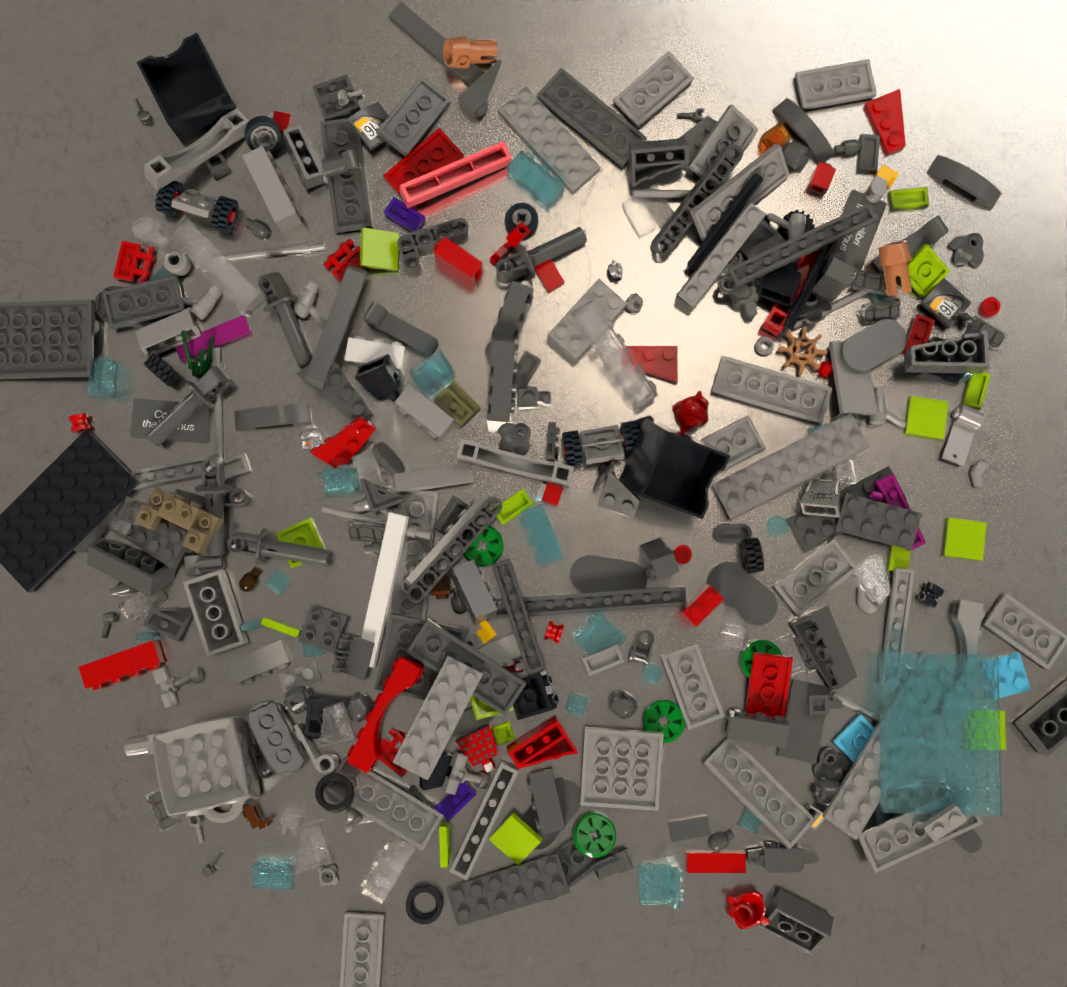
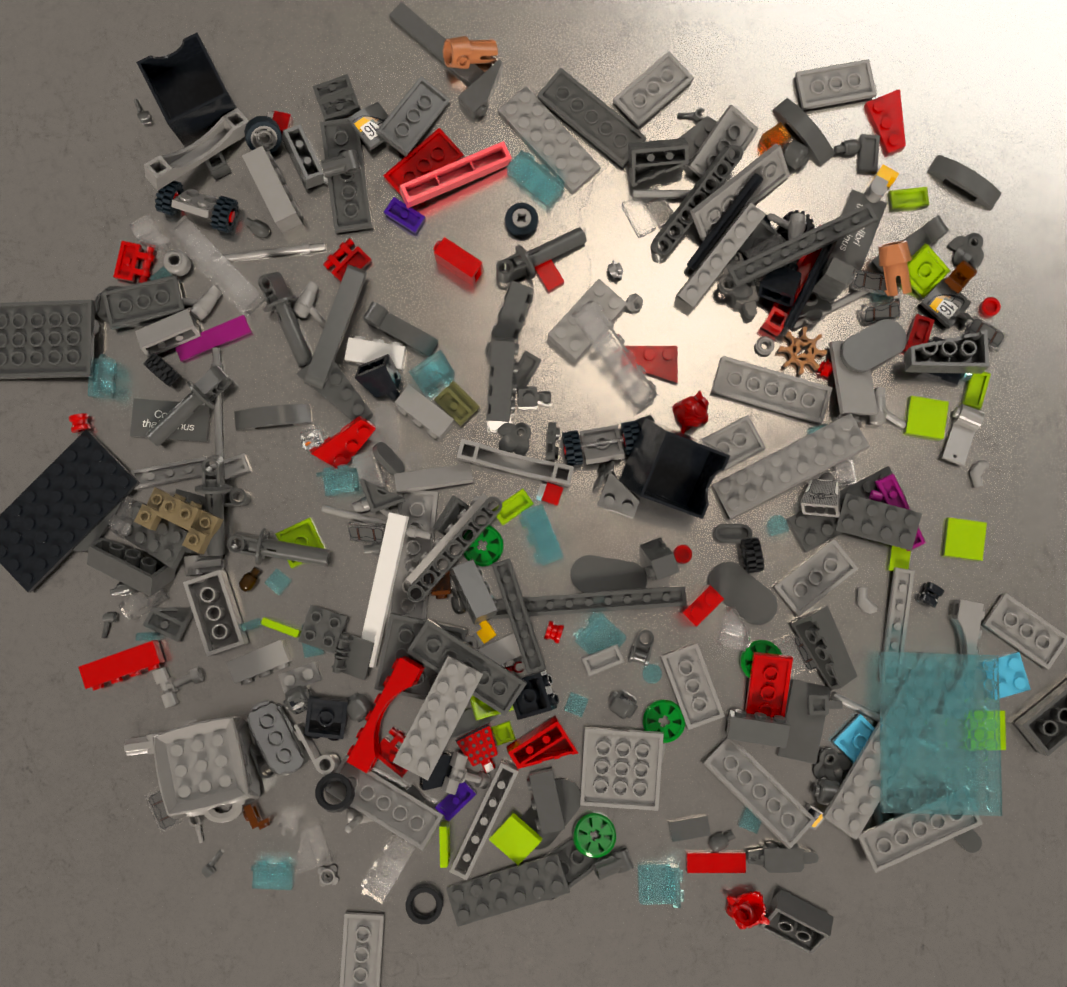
dark green plant [181,331,215,377] -> none
clear wing [319,702,357,750] -> none
light grey hand [338,89,363,105] -> none
lime tile [360,227,399,271] -> none
dark grey beam [397,218,470,274] -> none
red piece [489,222,531,264] -> none
red brick [807,162,837,195] -> none
clear wing [851,552,892,605] -> none
light grey plate [921,802,968,842] -> none
none -> reddish brown bracket [944,260,977,293]

